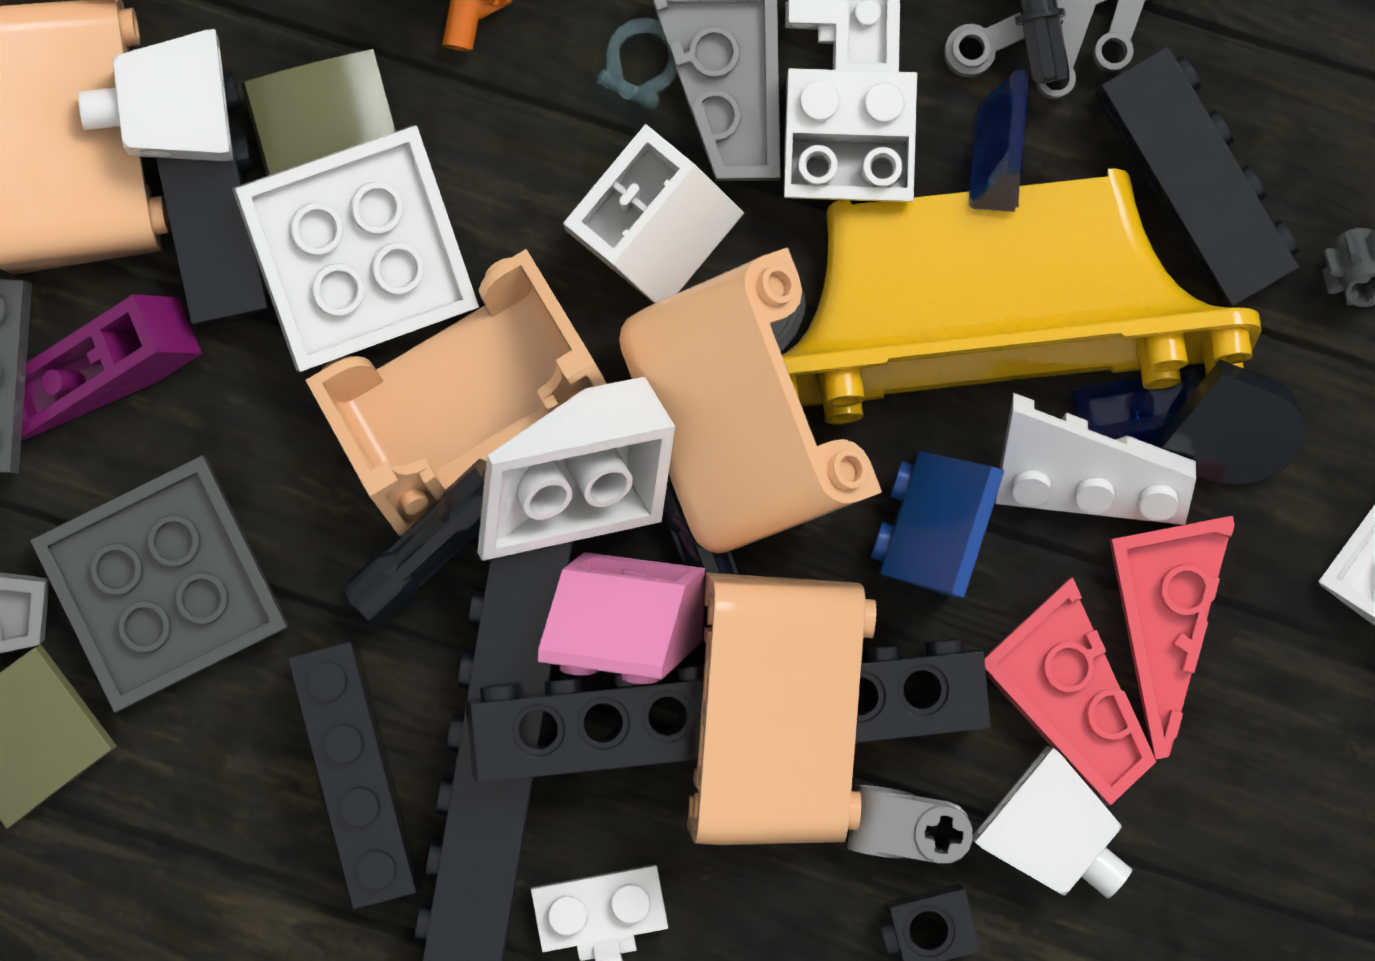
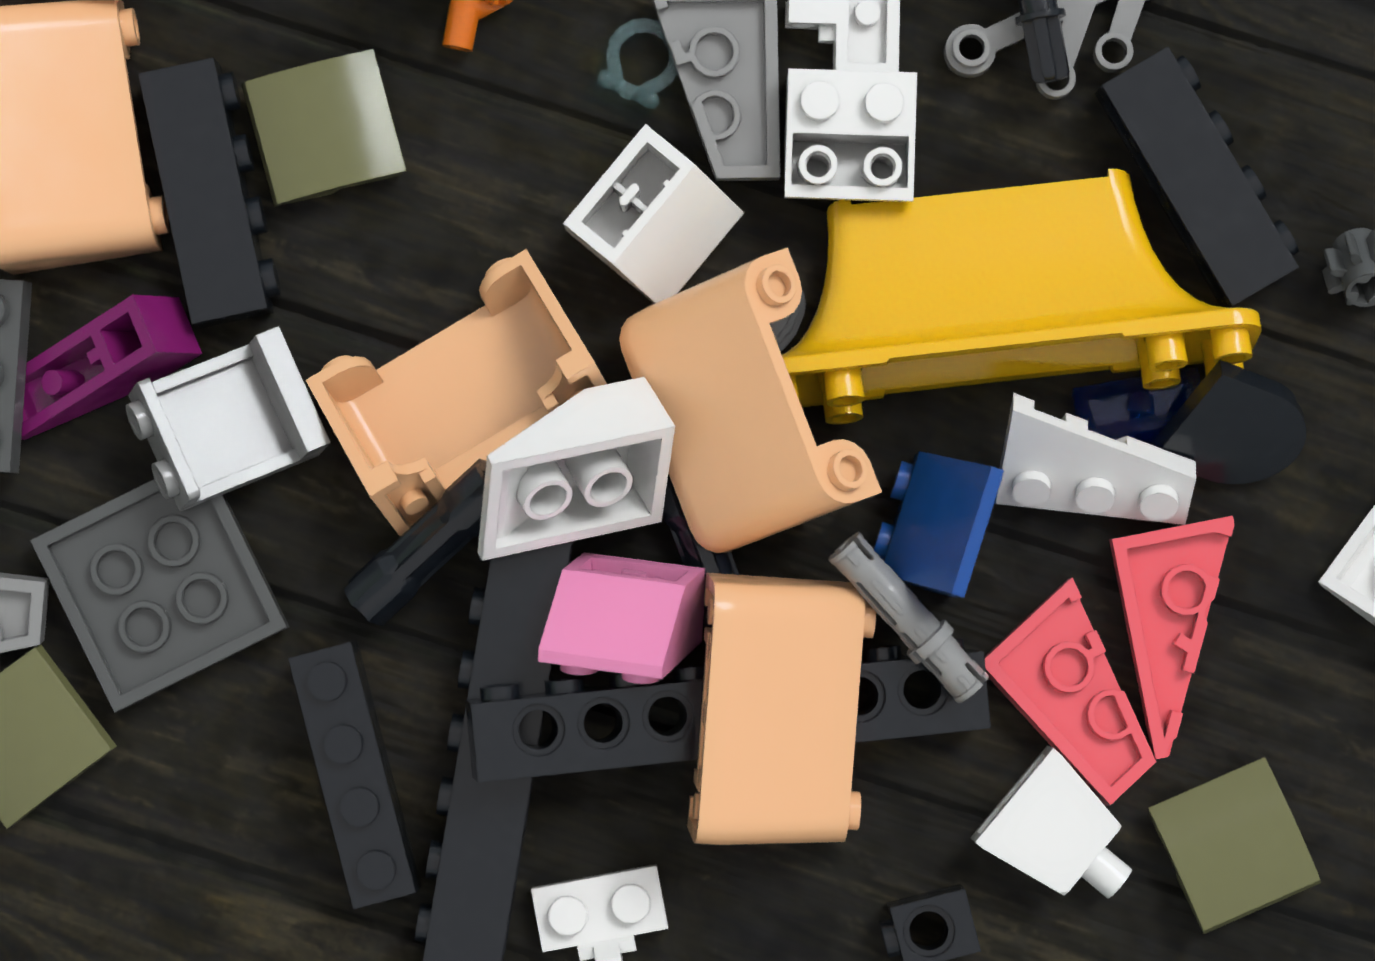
white torso [78,29,233,161] -> none
white plate [232,125,479,372] -> none
light grey piece [847,785,973,864] -> none
clear blue slope [969,70,1029,212] -> none
none -> panel [126,326,331,512]
none -> light grey pin [828,532,989,704]
none -> olive slope [1148,757,1321,934]

